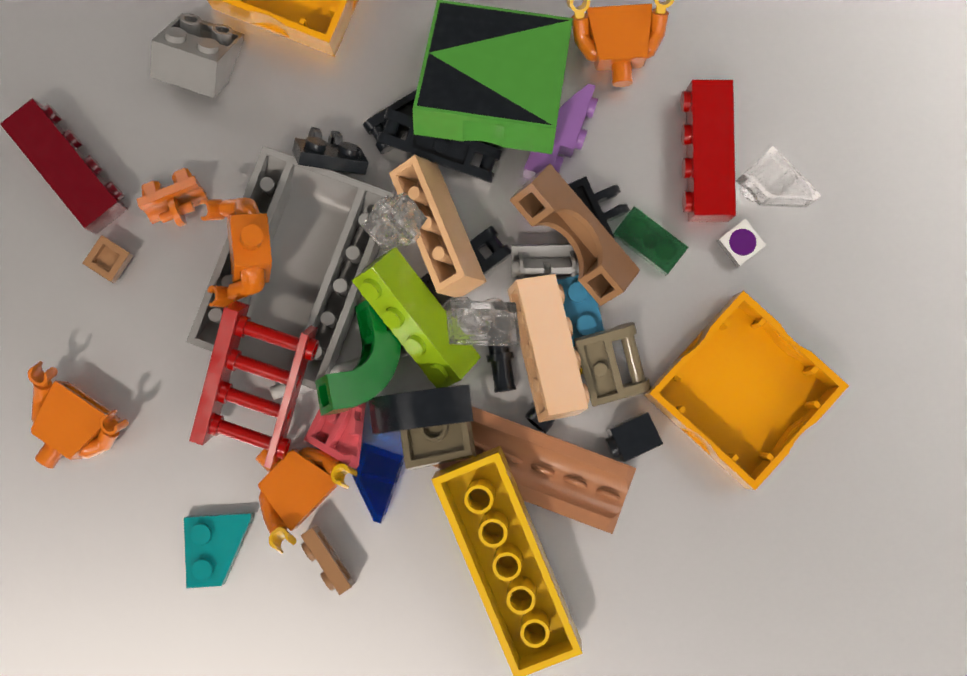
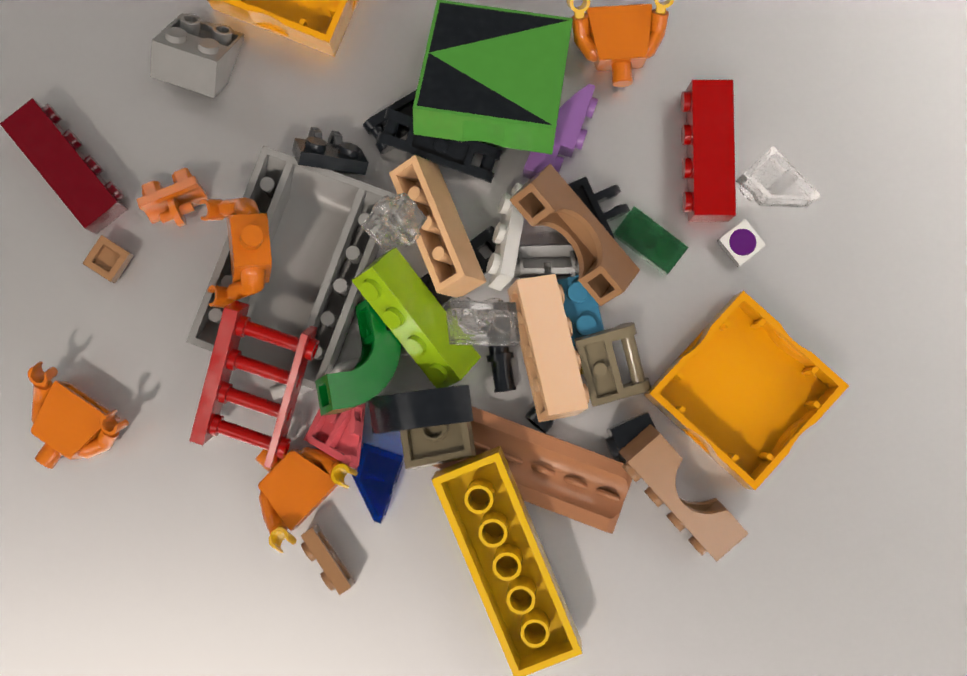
teal wing [184,512,254,588] -> none
none -> white plate [486,183,524,291]
none -> medium nougat arch [619,424,749,562]

